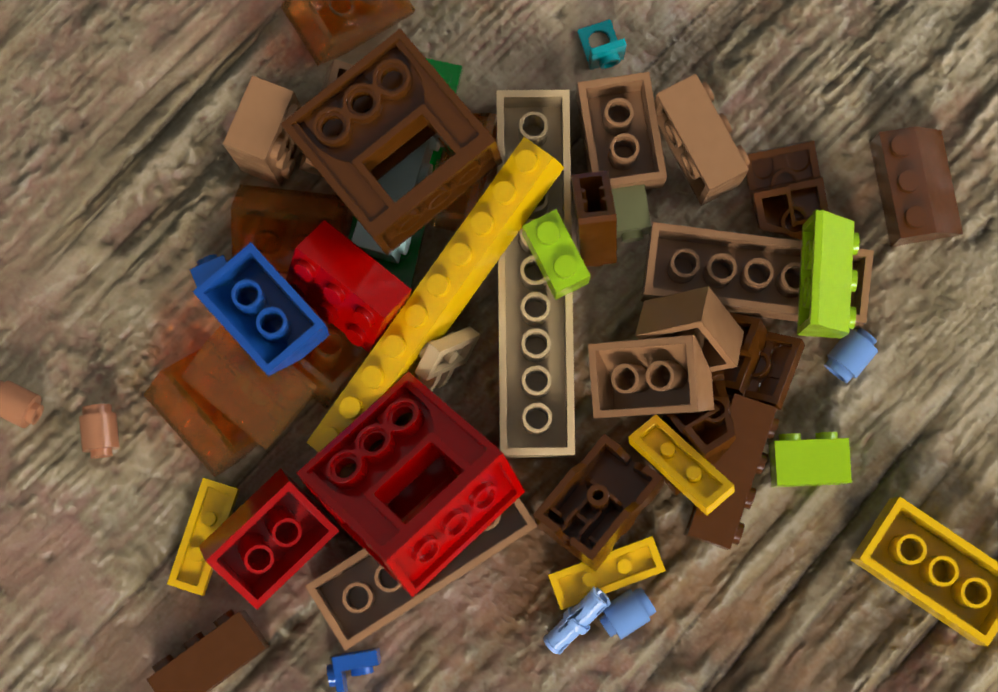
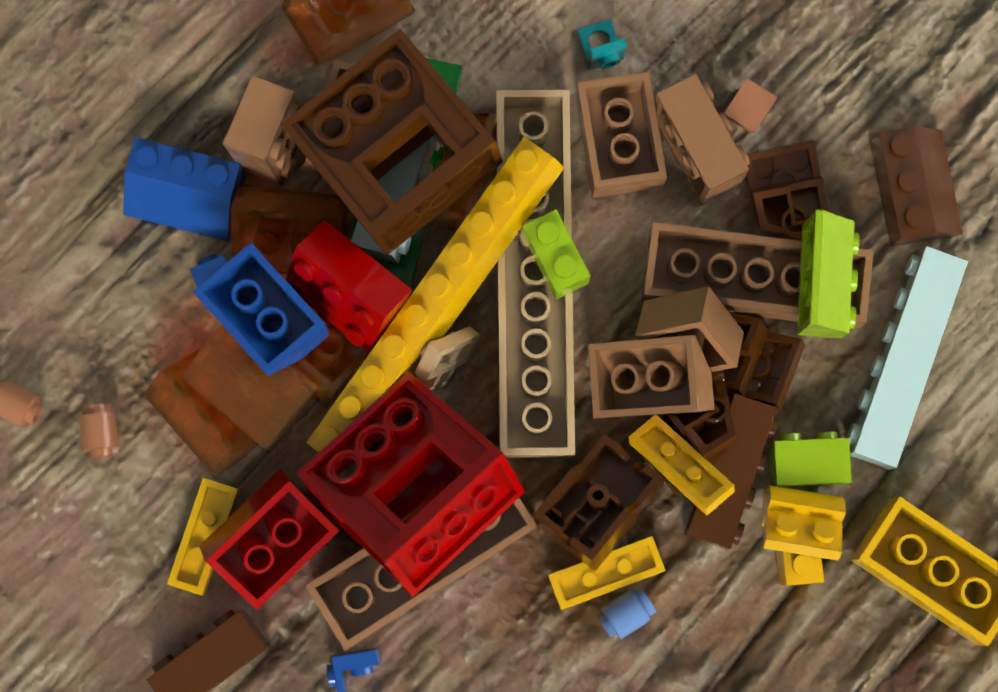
light blue pin [543,587,611,655] -> none
reddish brown slope [571,170,617,267] -> none
olive brick [612,184,651,243] -> none
medium blue brick [824,328,878,383] -> none
none -> blue slope [123,137,247,242]
none -> nougat panel [724,79,777,133]
none -> yellow brick [762,485,846,561]
none -> yellow brick [775,550,824,586]
none -> light aqua brick [846,246,968,470]

